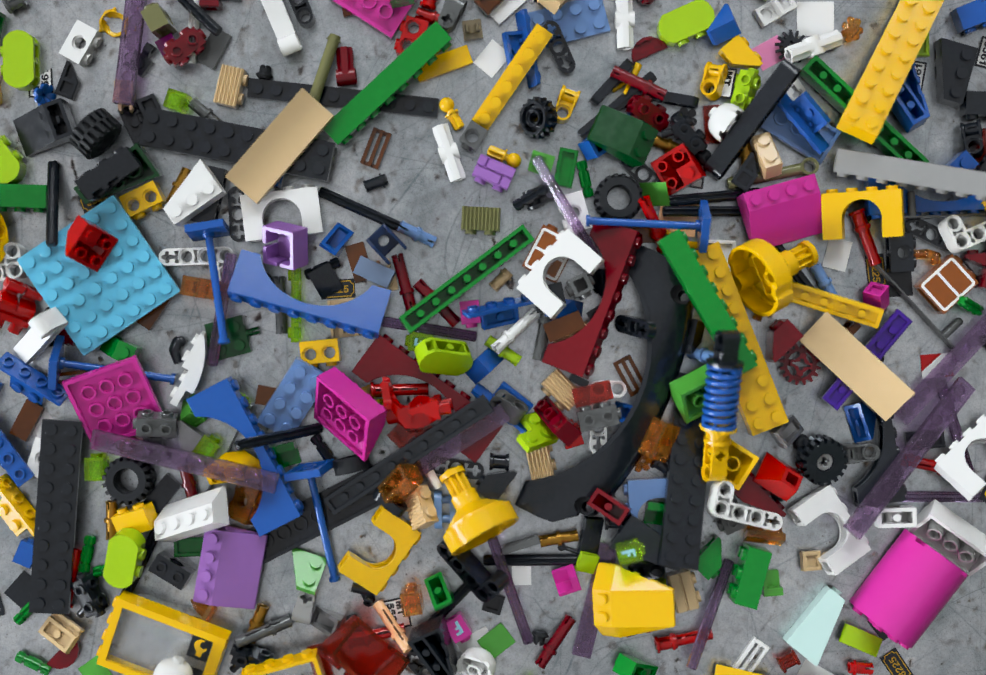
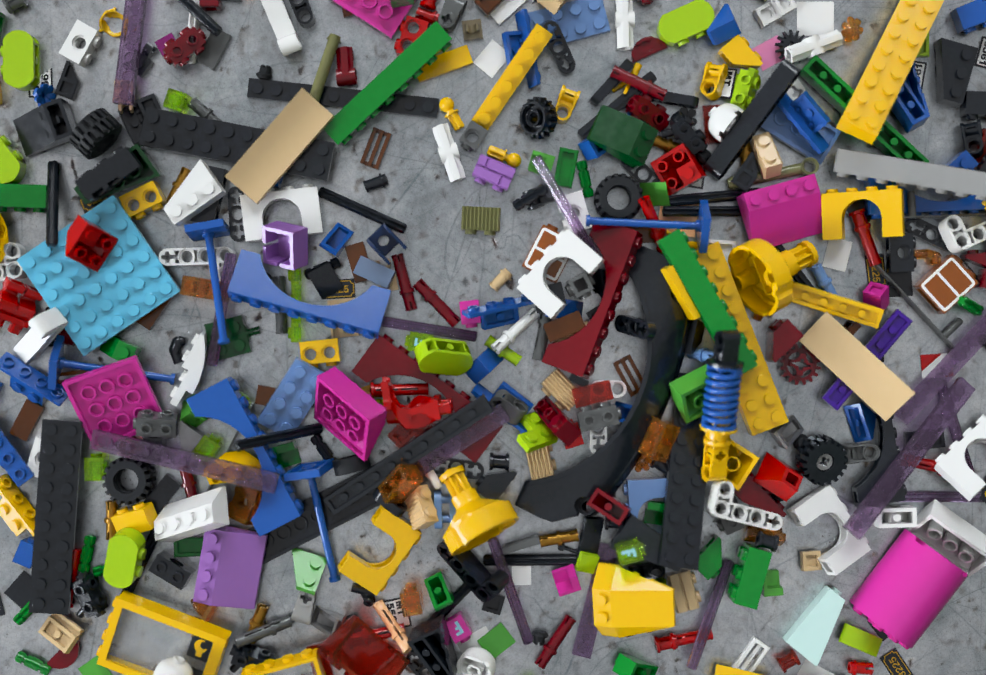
olive brick [140,3,178,39] -> none
tan brick [213,64,249,109] -> none
medium blue pin [397,220,437,248] -> none
green brick [399,224,535,334] -> none
none -> yellow tile [660,266,701,320]
none -> black bush [755,531,779,552]

